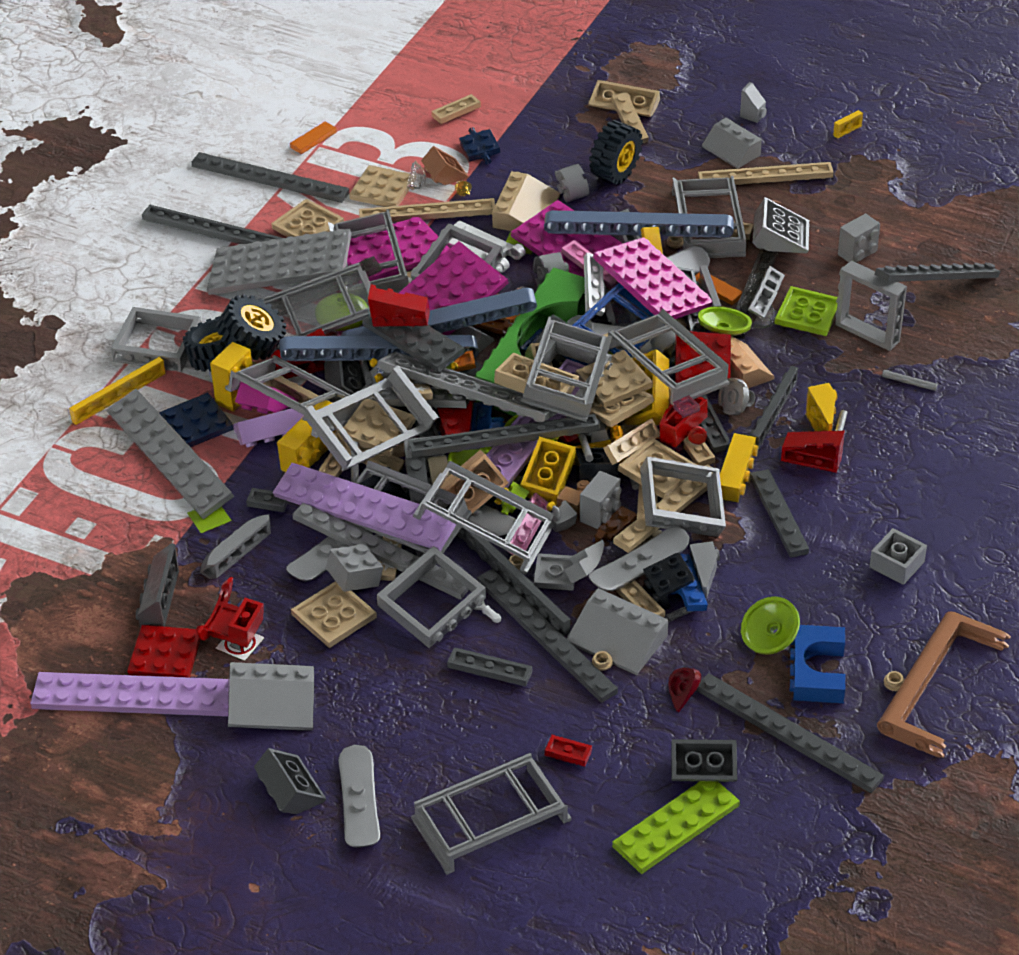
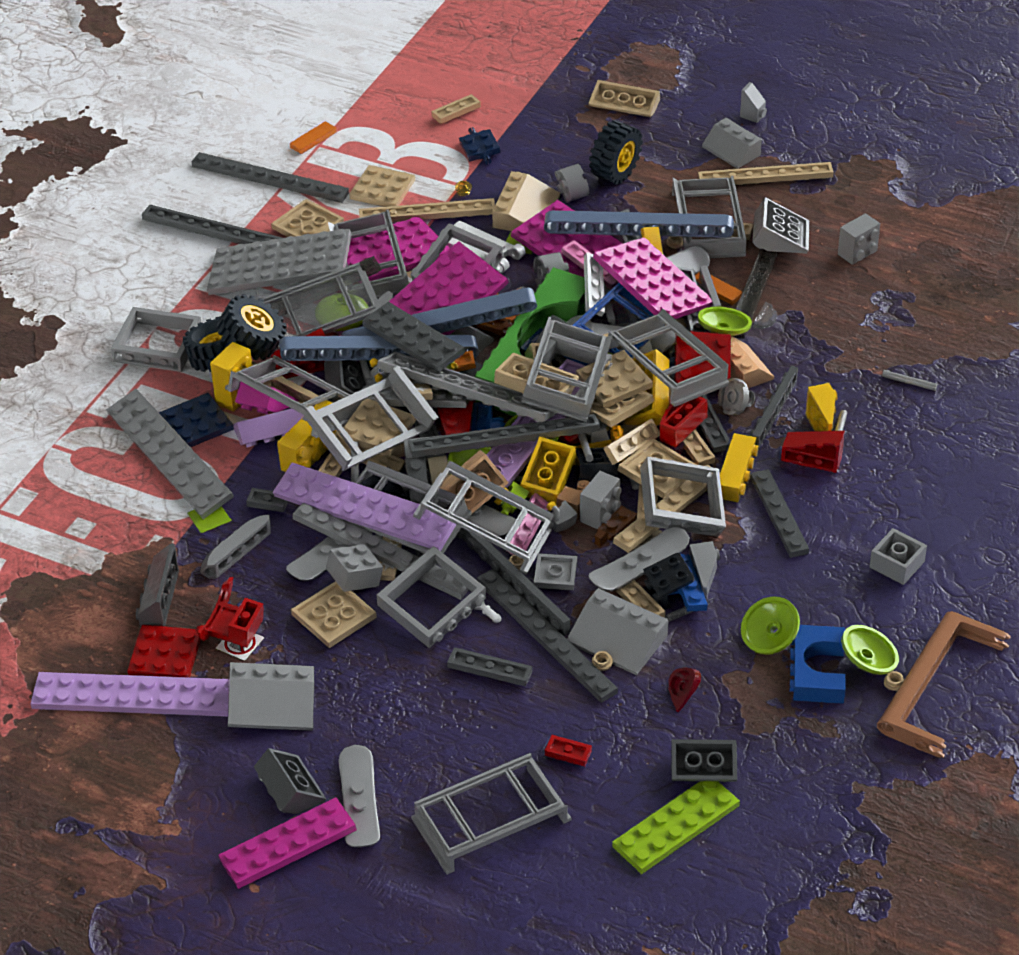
yellow plate [69,357,166,425] -> none
red wedge [368,284,430,327] -> none
clear tile [407,161,426,190] -> none
nougat slope [421,146,469,185] -> none
light grey slope [564,540,604,583] -> none
tan plate [611,93,649,143] -> none
clear pink plate [673,395,700,418] -> none
red plate [688,426,707,445] -> none
dark grey plate [696,673,884,793] -> none
light grey slope [748,266,785,319] -> none
lime plate [775,286,838,336] -> none
yellow plate [833,110,863,139] -> none
light grey window [835,260,907,351] -> none
dark grey plate [874,262,1001,282] -> none
none -> dark pink plate [219,797,357,889]
none -> lime dish [841,625,899,675]

